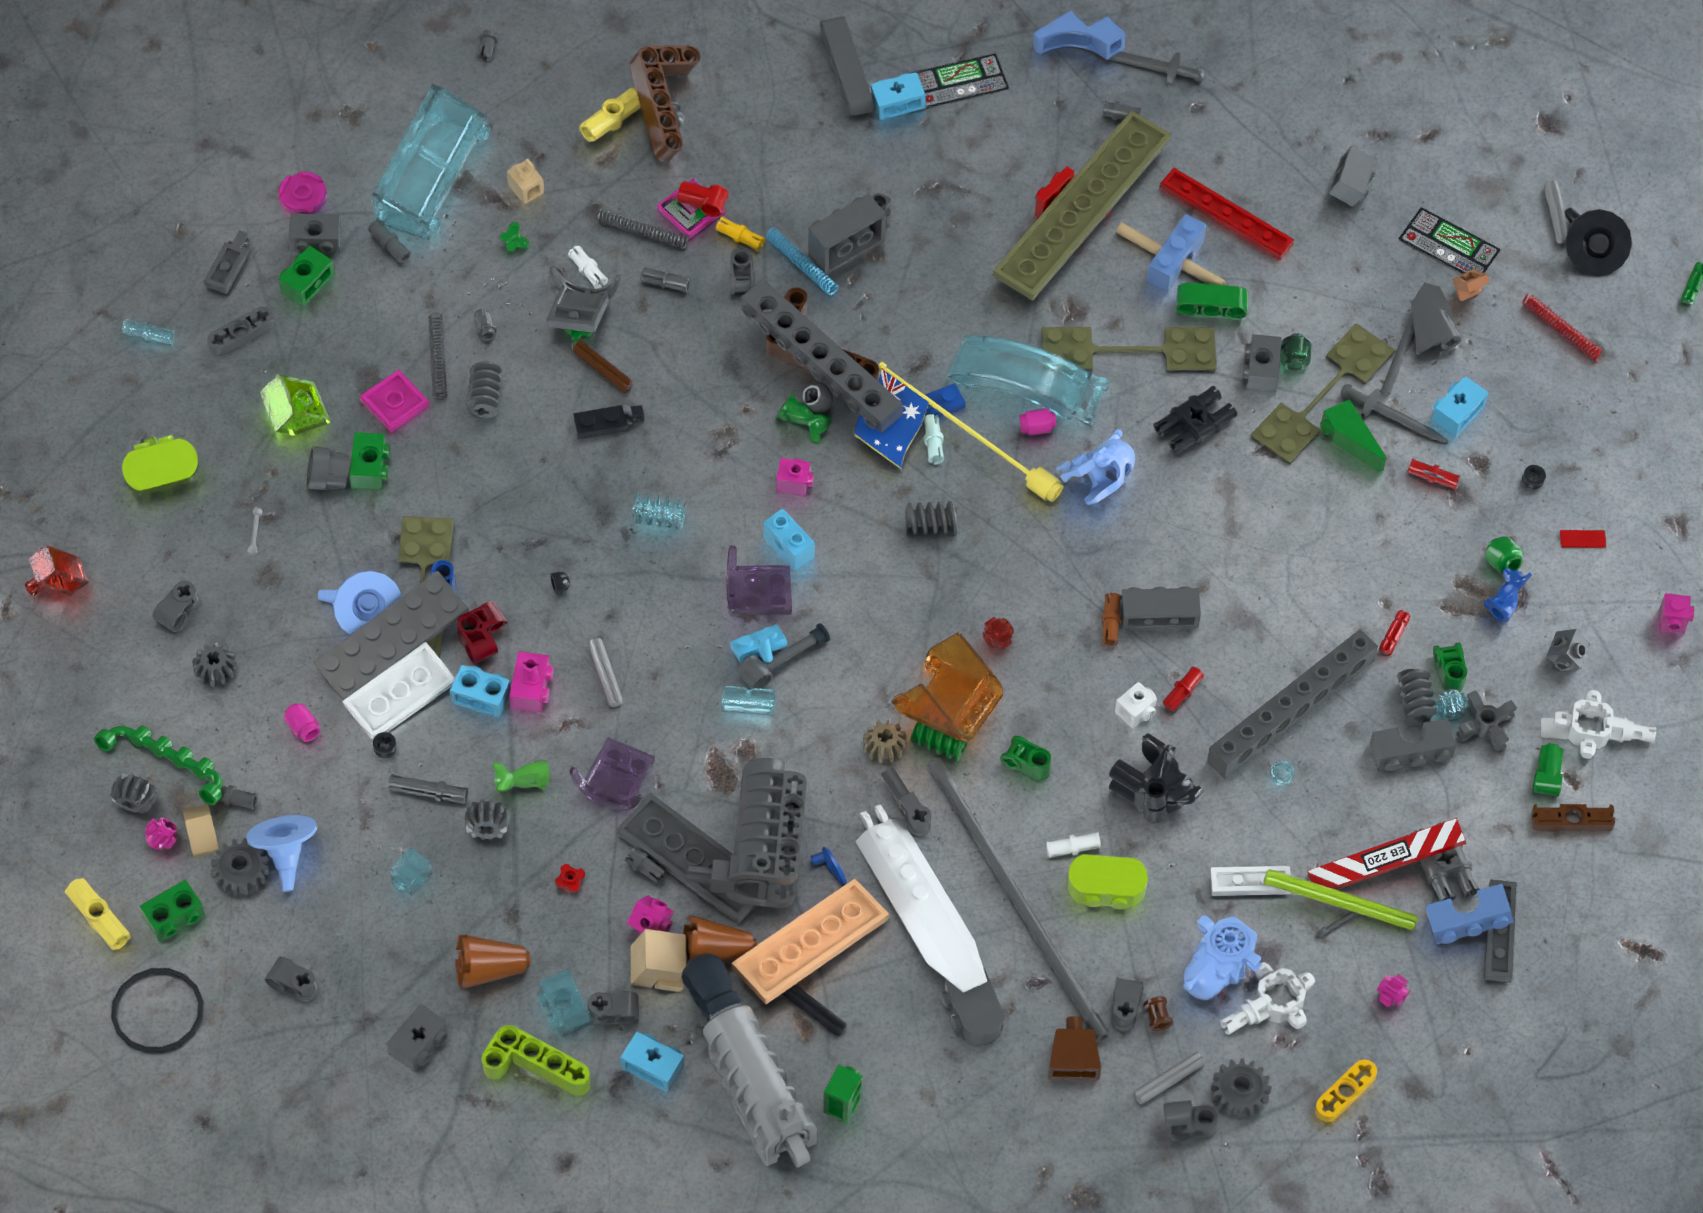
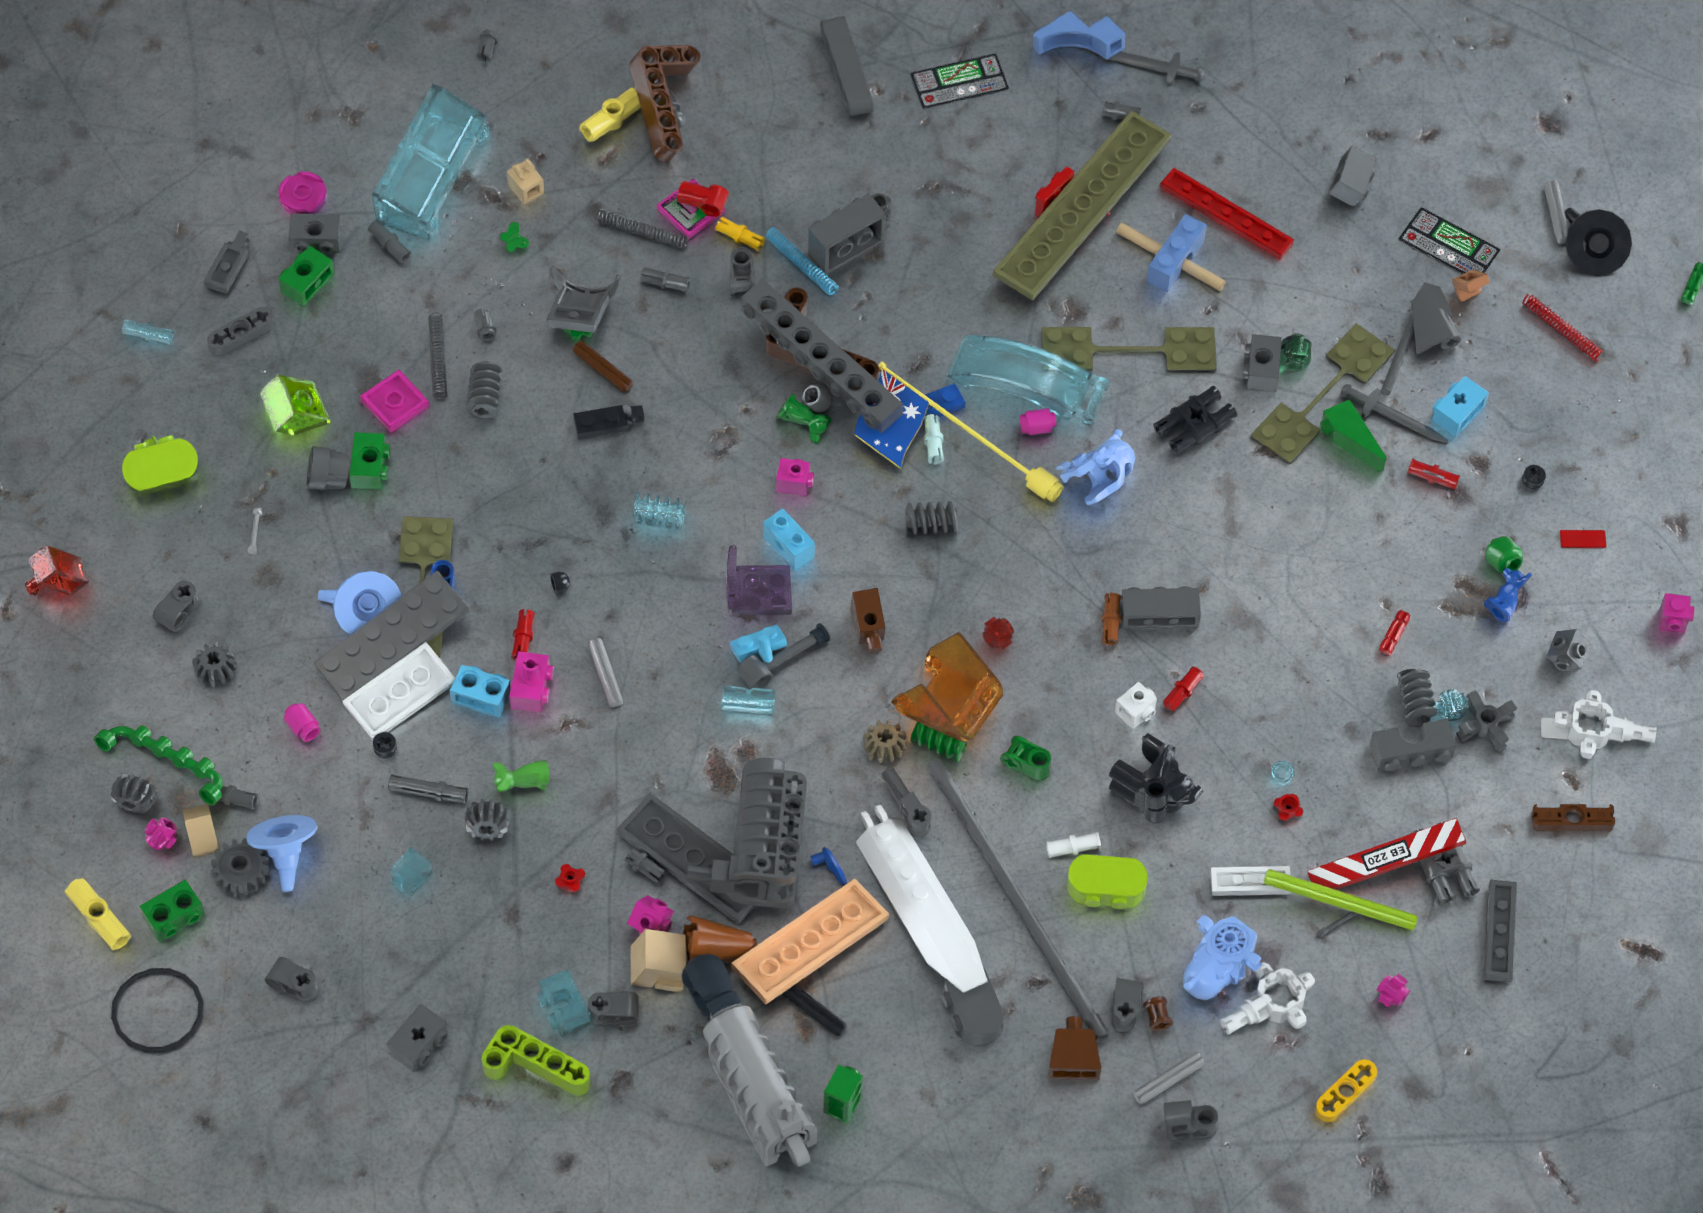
dark orange cone [455,935,531,988] -> none
dark red piece [457,601,508,664] -> none
white pin [568,245,608,289] -> none
clear purple piece [569,737,655,811] -> none
medium azure brick [620,1032,684,1092] -> none
medium azure brick [871,72,925,120] -> none
green beam [1176,283,1249,319] -> none
dark grey brick [1207,629,1378,779] -> none
dark grey gear [1211,1058,1271,1118] -> none
medium blue arch [1425,884,1514,945] -> none
green piece [1433,642,1468,694] -> none
green piece [1532,743,1563,797] -> none
none -> red pin [511,609,535,661]
none -> reddish brown torso [850,588,885,654]
none -> red plate [1274,794,1303,821]

